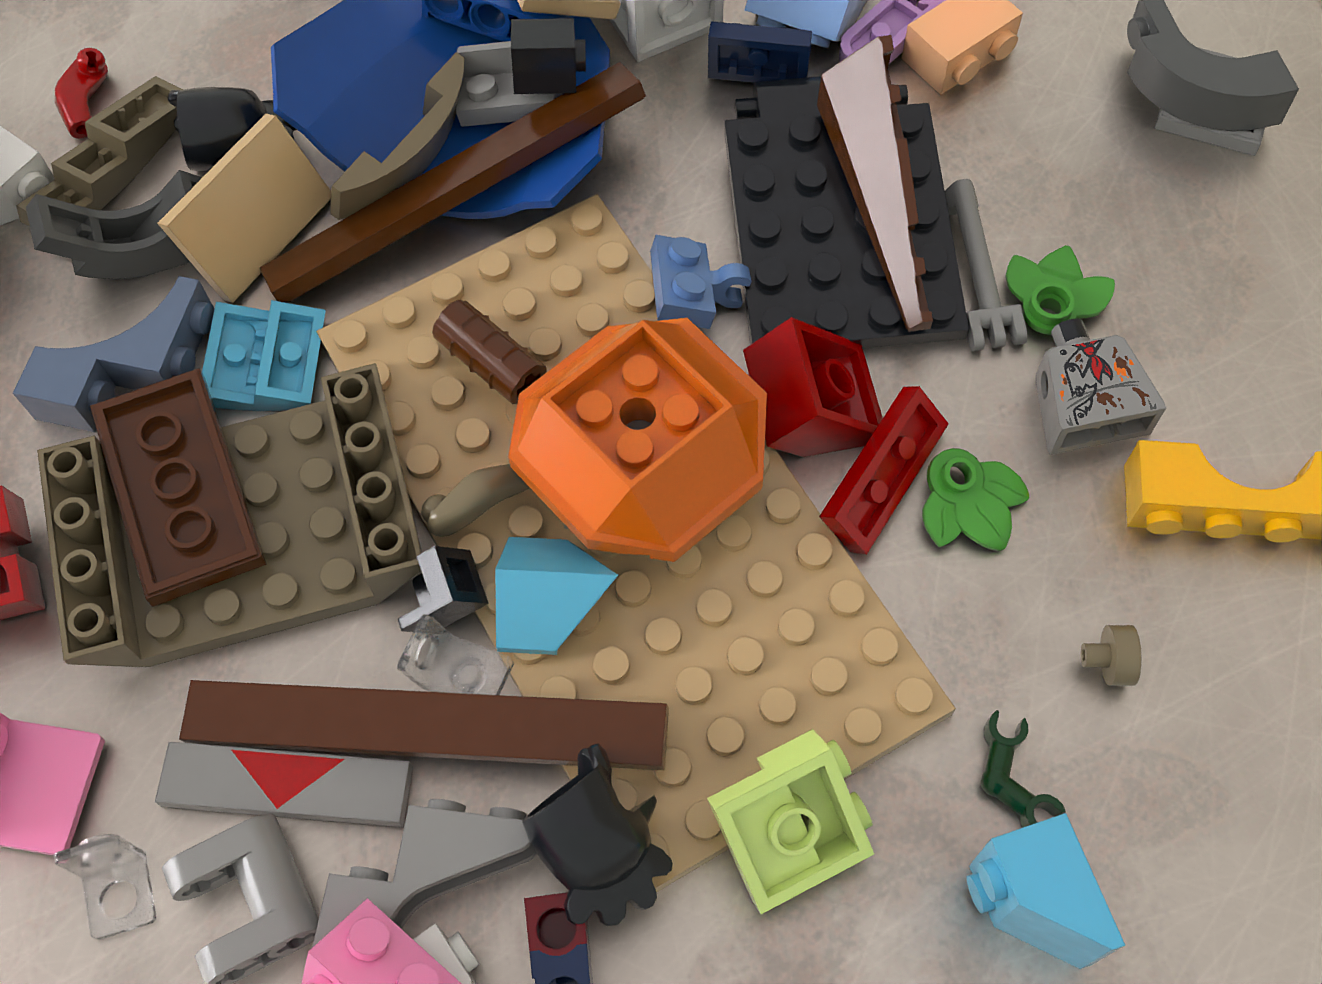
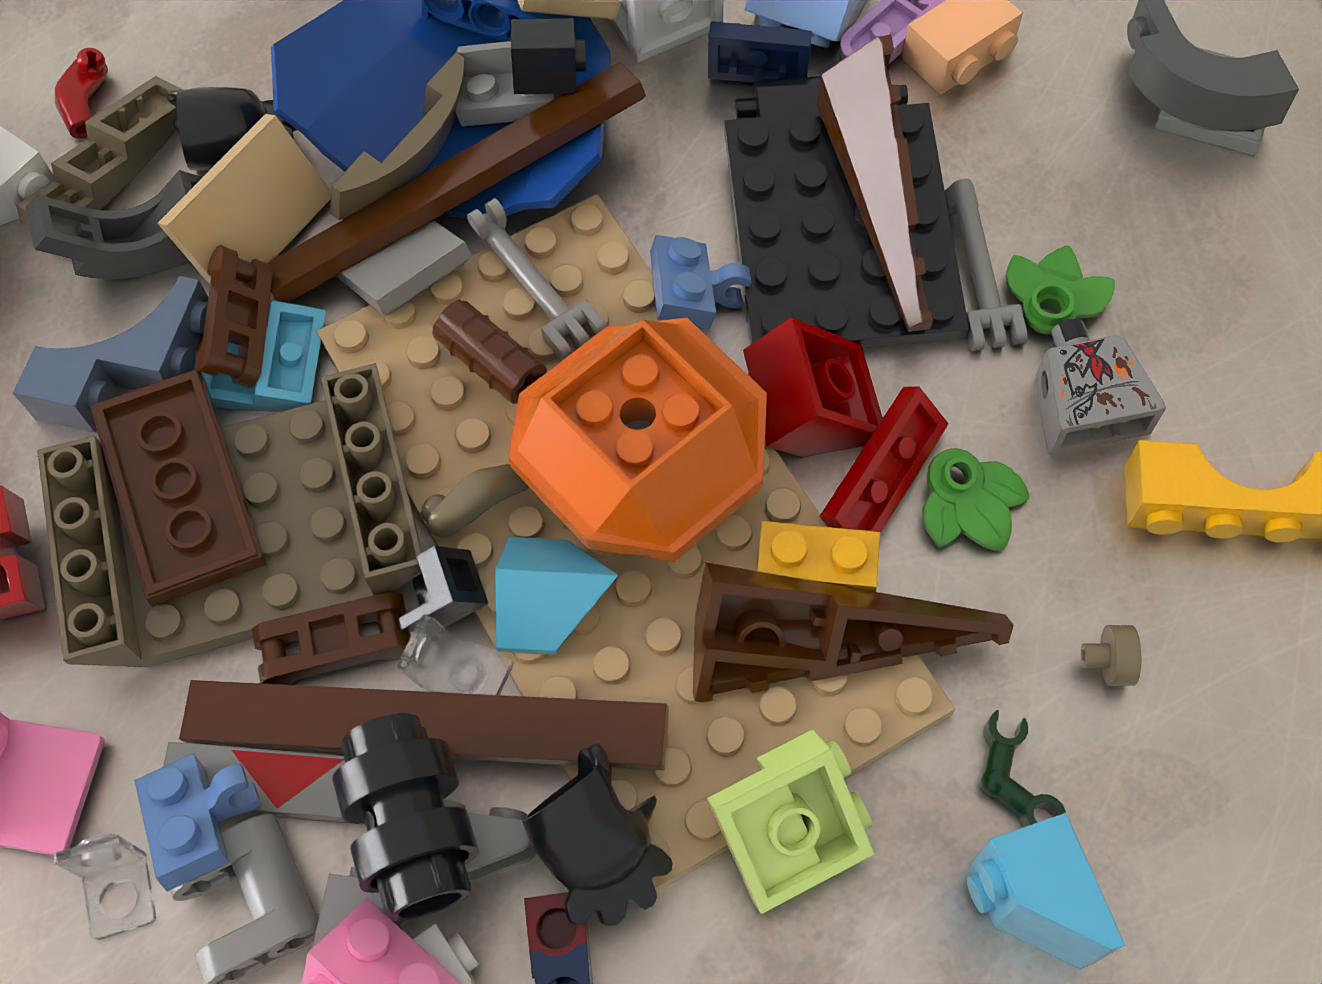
none -> medium blue plate [134,753,261,892]
none -> reddish brown plate [195,245,273,388]
none -> reddish brown plate [252,592,413,685]
none -> black piece [332,713,479,921]
none -> light grey tile [337,220,472,316]
none -> light grey hinge [467,198,607,361]
none -> reddish brown wedge [693,562,1014,702]
none -> yellow plate [757,521,880,592]

